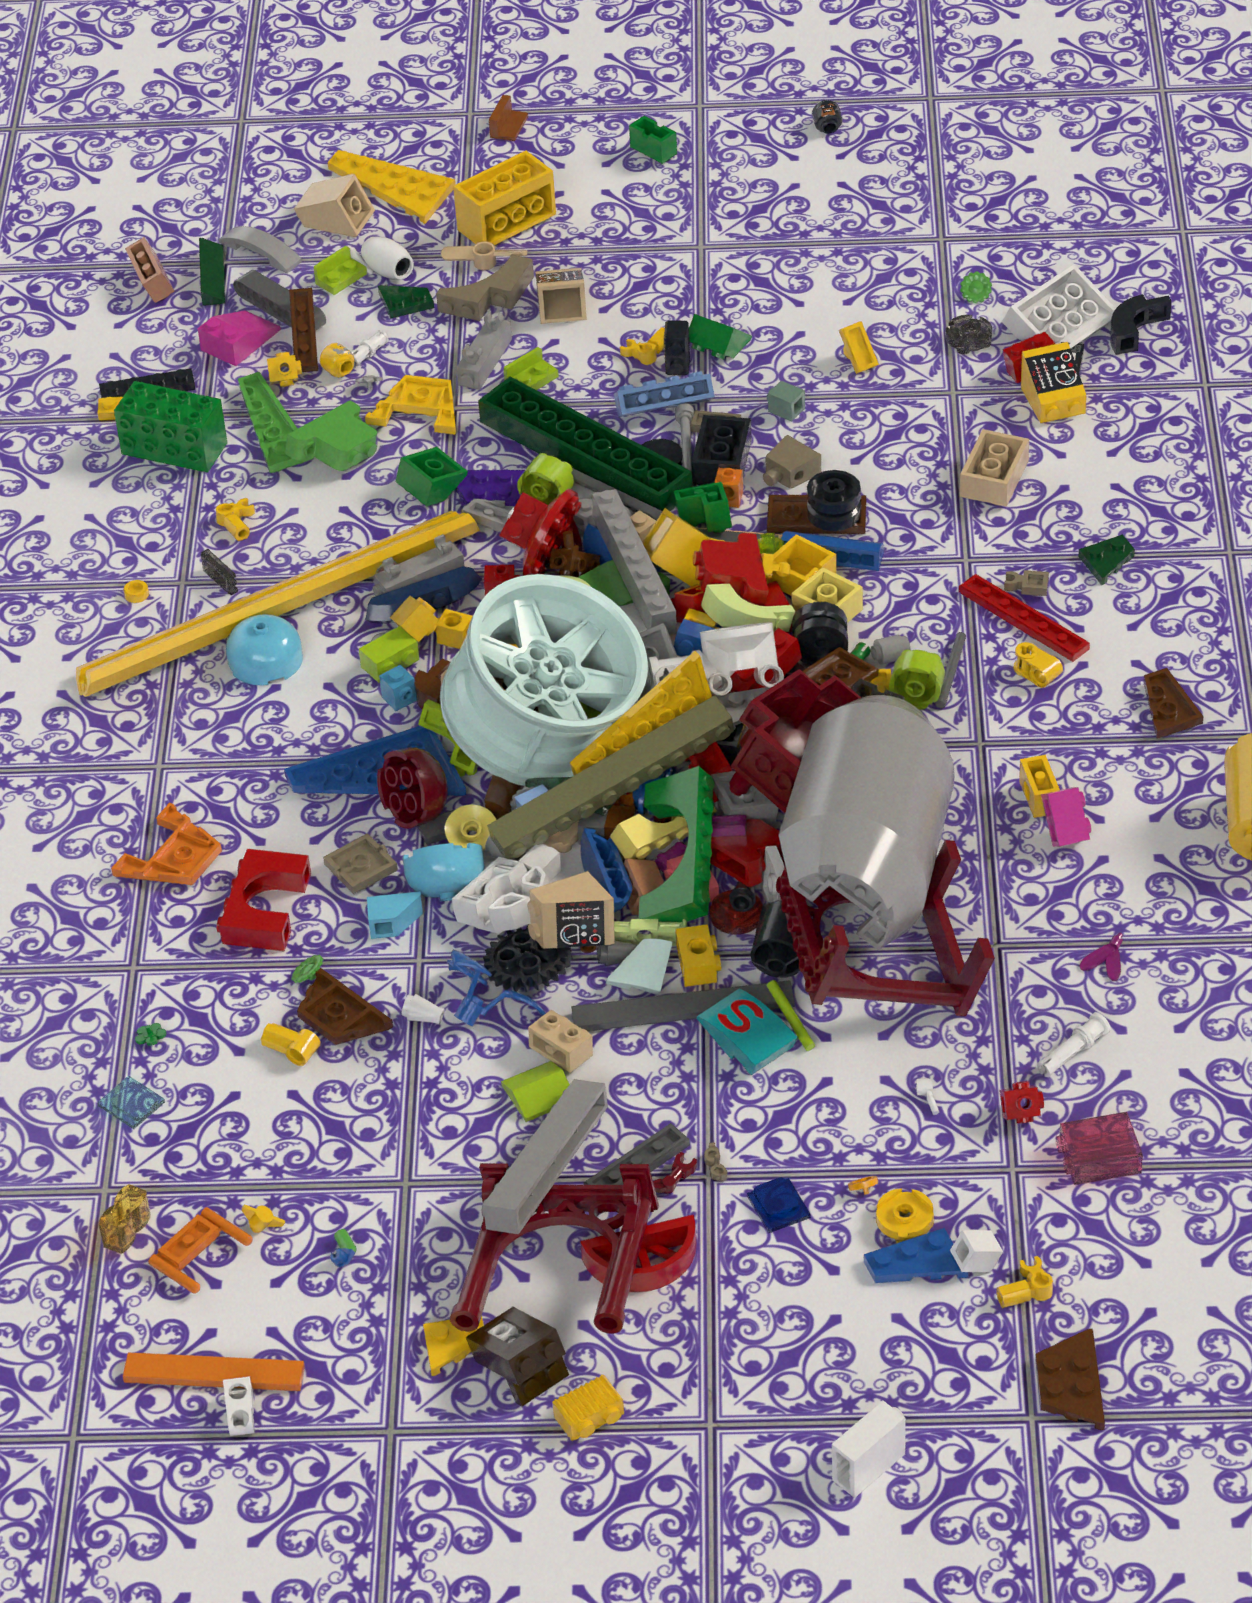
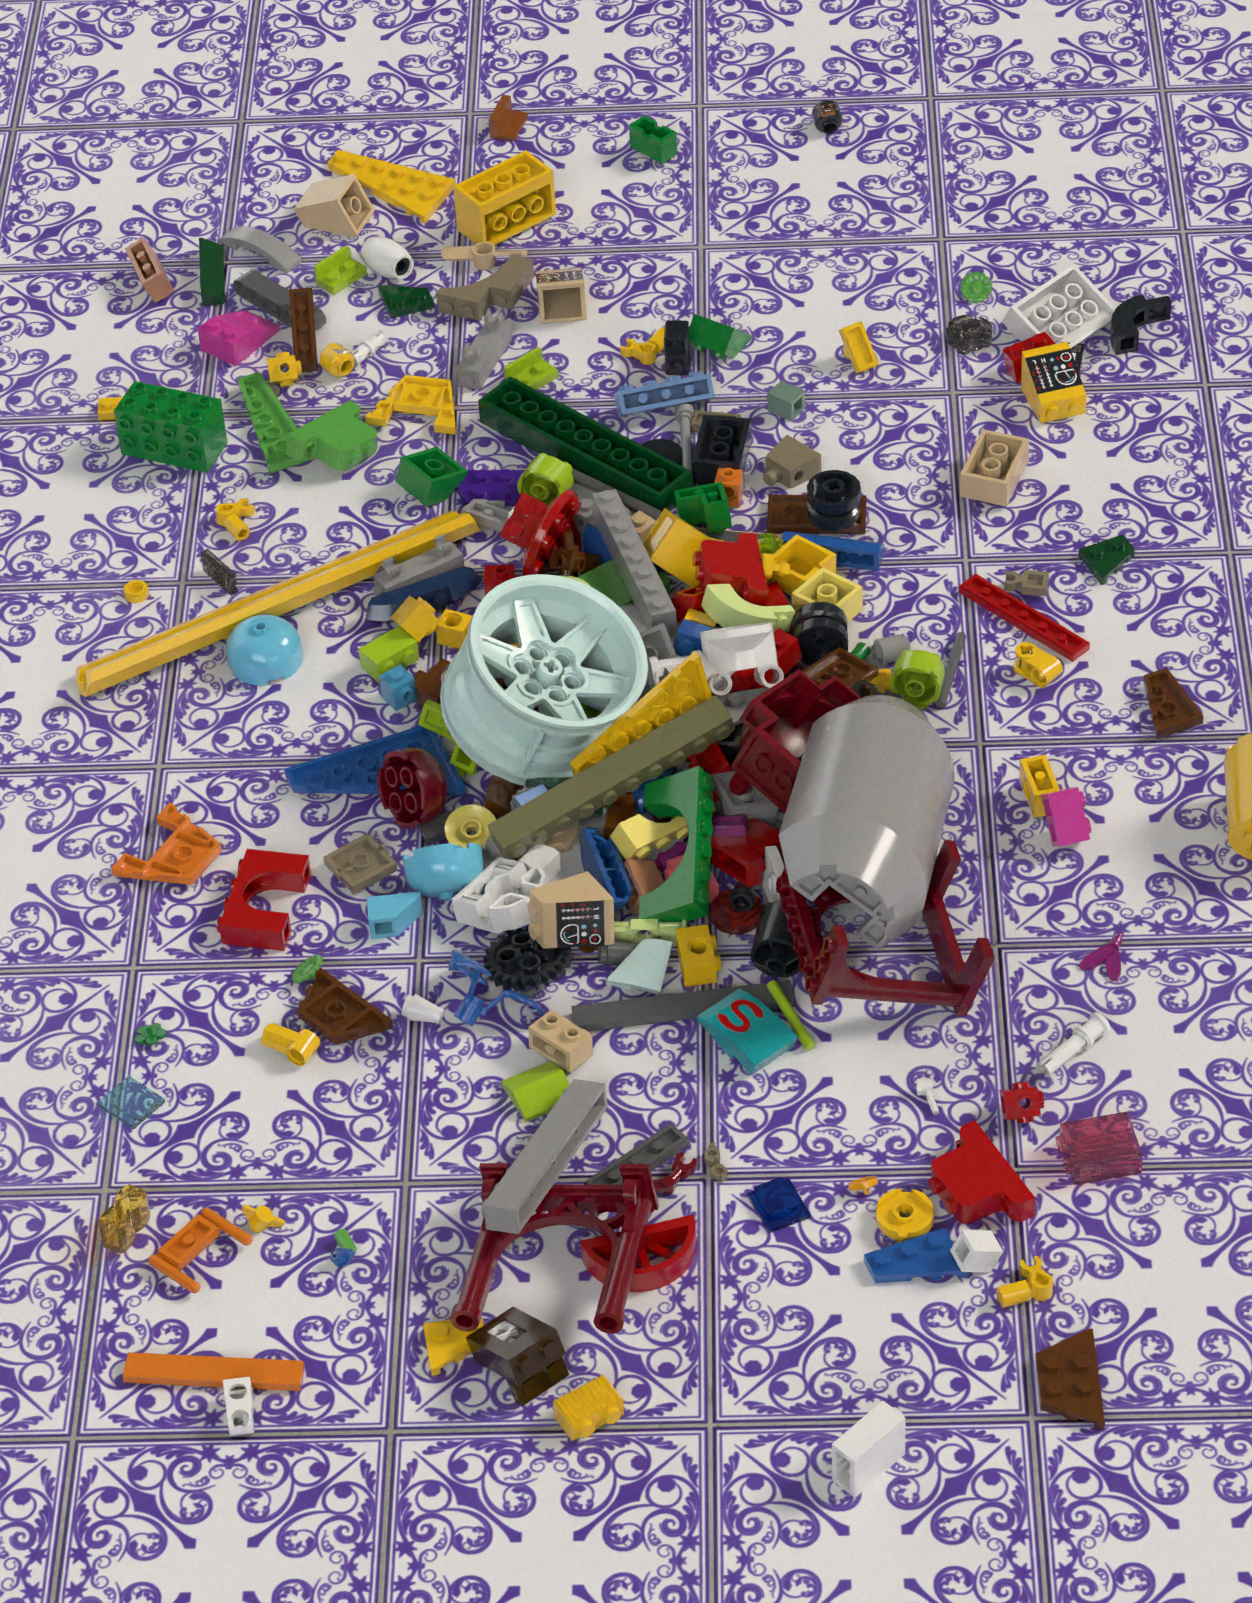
black plate [99,368,196,398] -> none
light grey plant [355,375,383,389] -> none
none -> red brick [928,1120,1035,1224]

